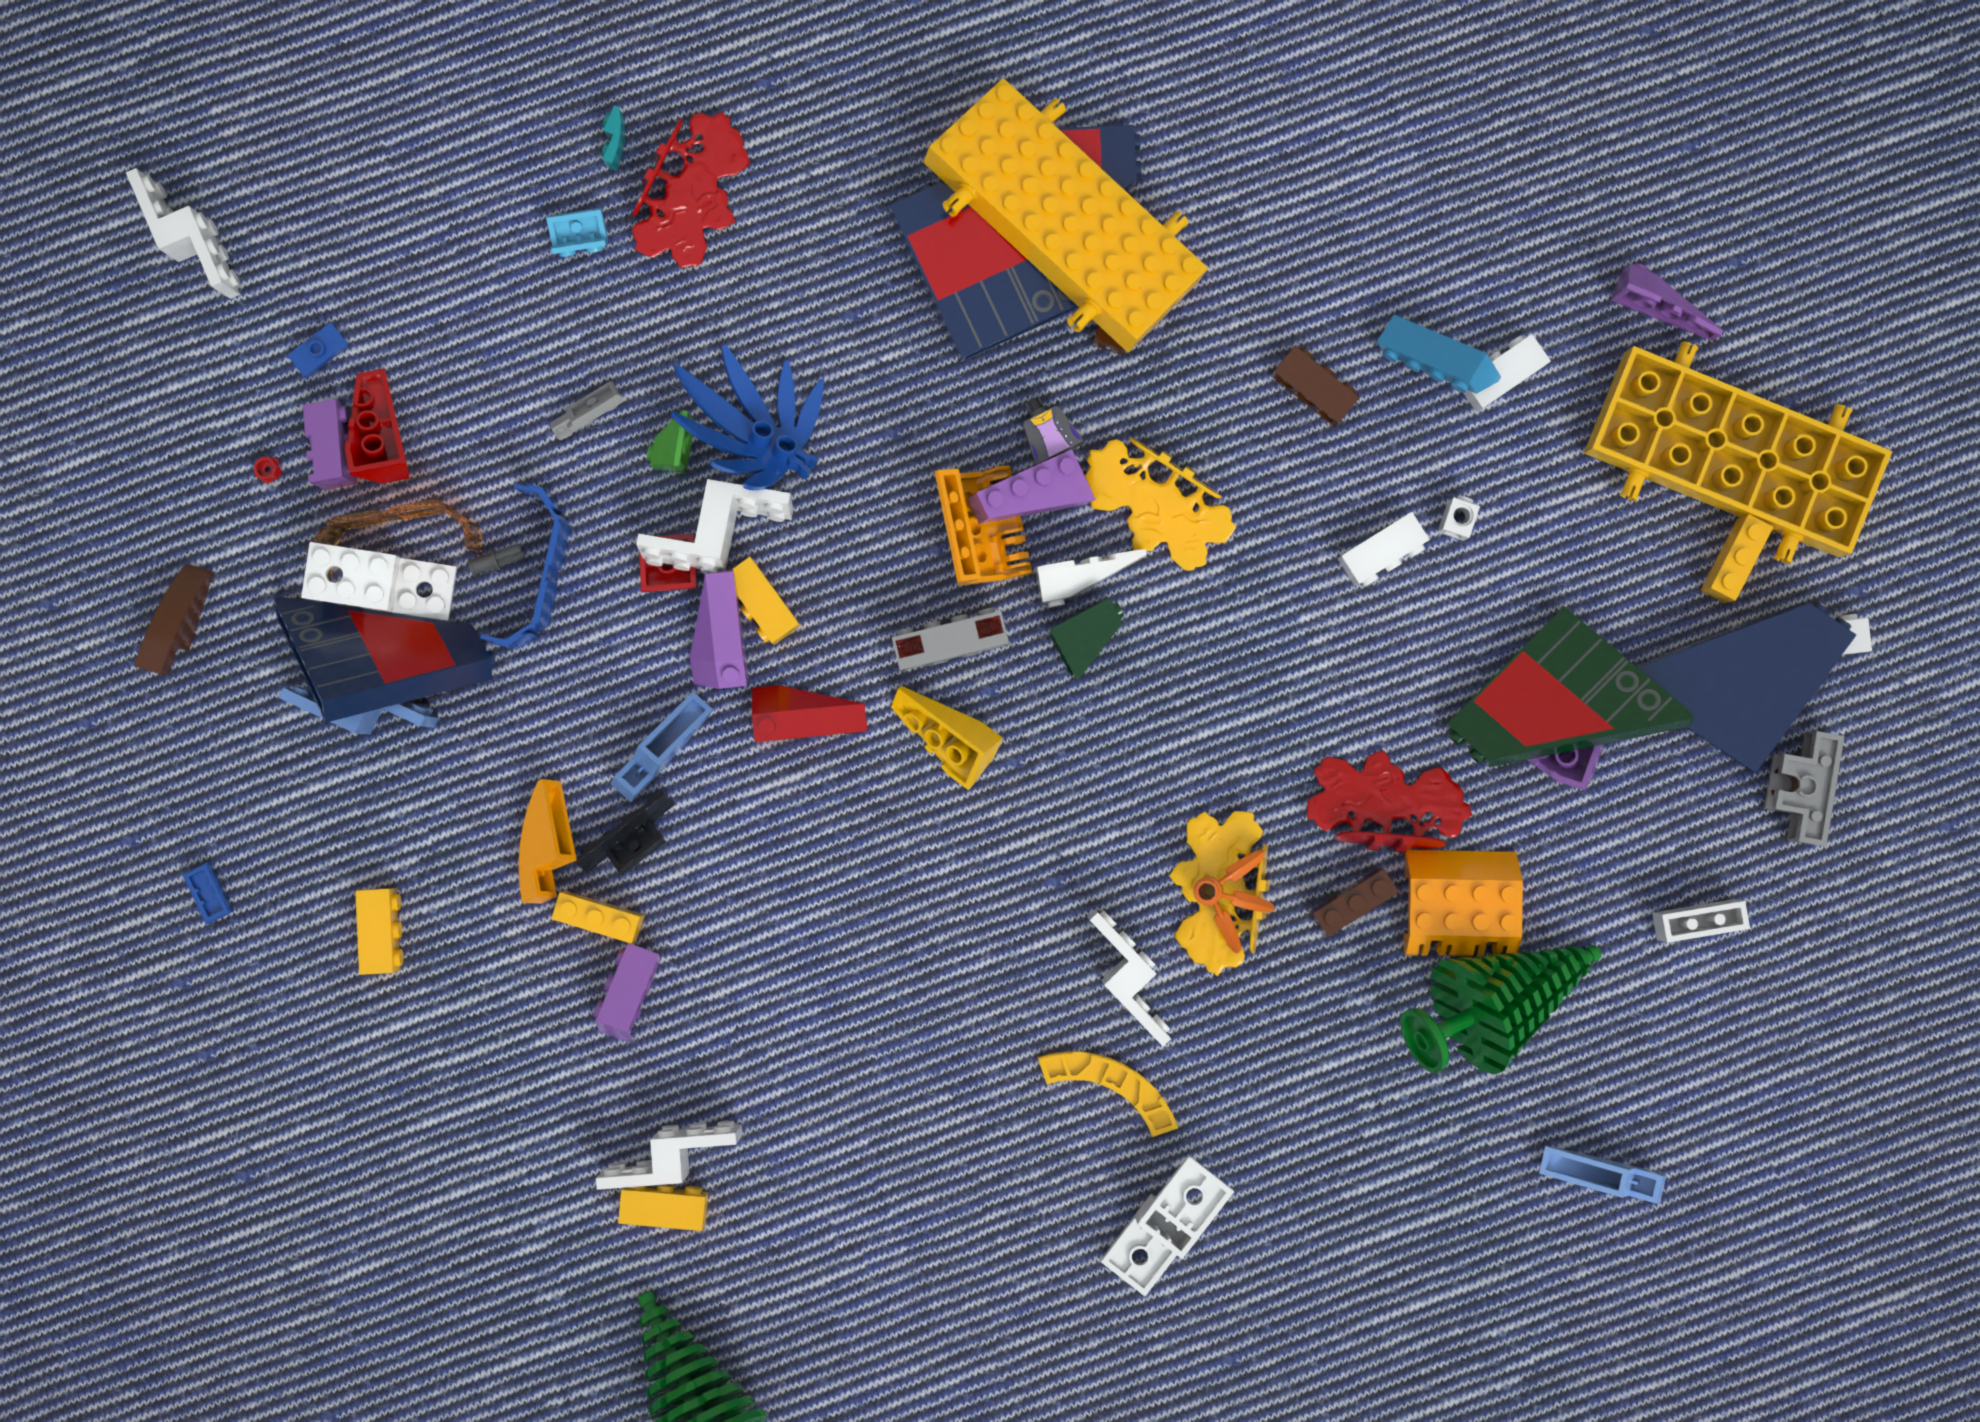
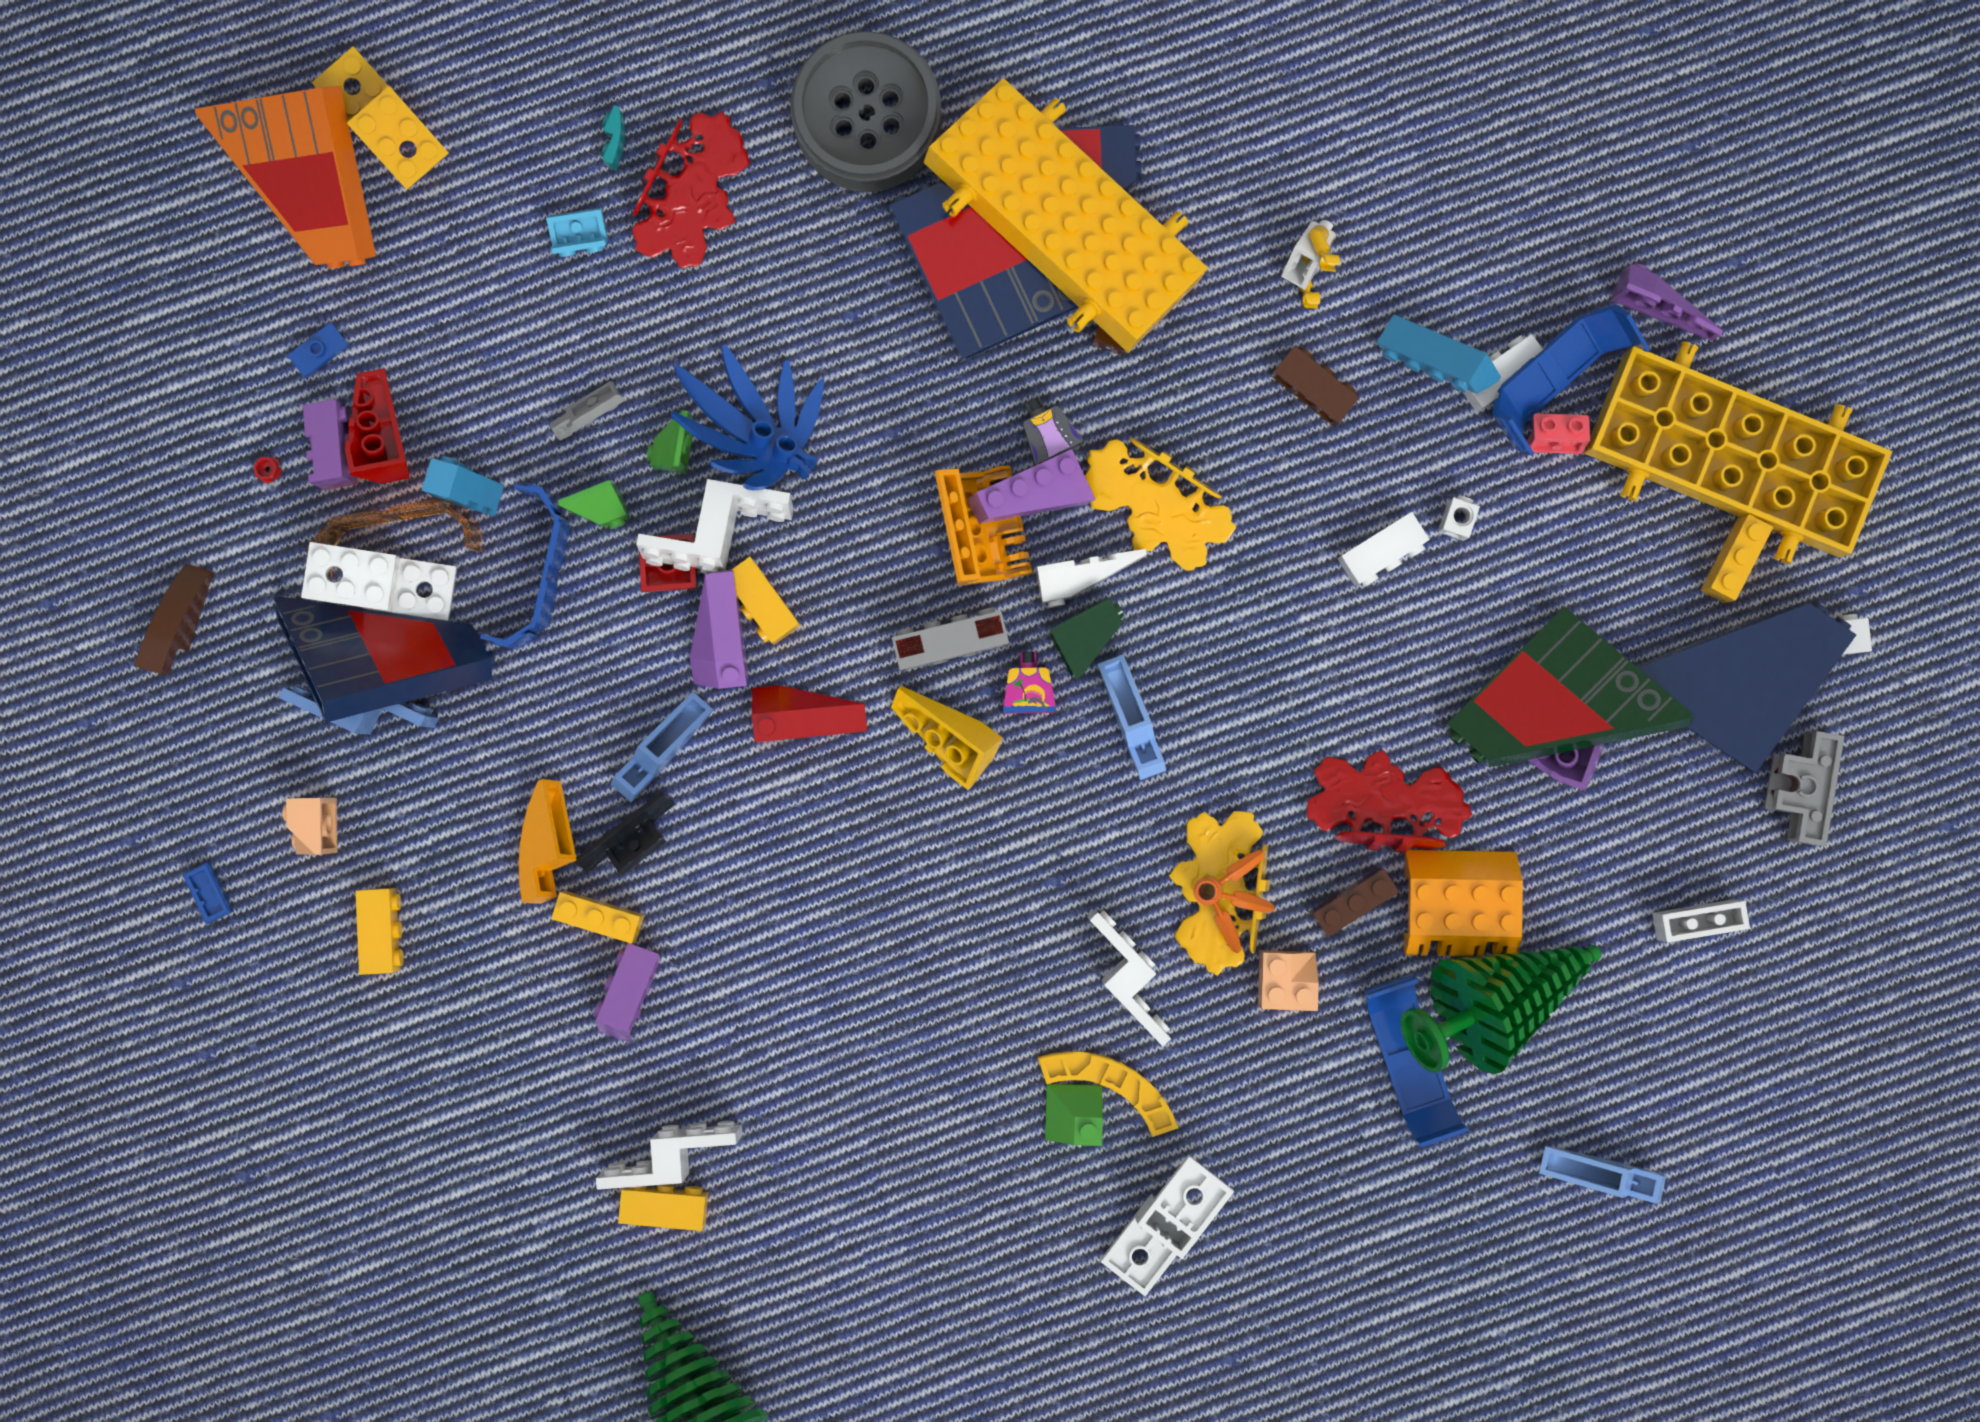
white bracket [126,168,241,299] -> none
dark grey axle [468,544,525,576] -> none
none -> orange slope [194,86,376,269]
none -> light nougat slope [282,798,338,855]
none -> yellow bracket [311,46,449,190]
none -> dark azure wedge [422,456,504,516]
none -> bright green slope [557,480,631,529]
none -> dark grey wheel [790,31,942,192]
none -> torso [1003,651,1056,714]
none -> bright green slope [1045,1083,1103,1146]
none -> light blue slope [1097,655,1166,780]
none -> light nougat slope [1258,950,1319,1011]
none -> torso [1281,220,1340,309]
none -> blue windscreen [1364,974,1469,1147]
none -> blue windscreen [1492,304,1650,455]
none -> coral bracket [1527,414,1590,454]

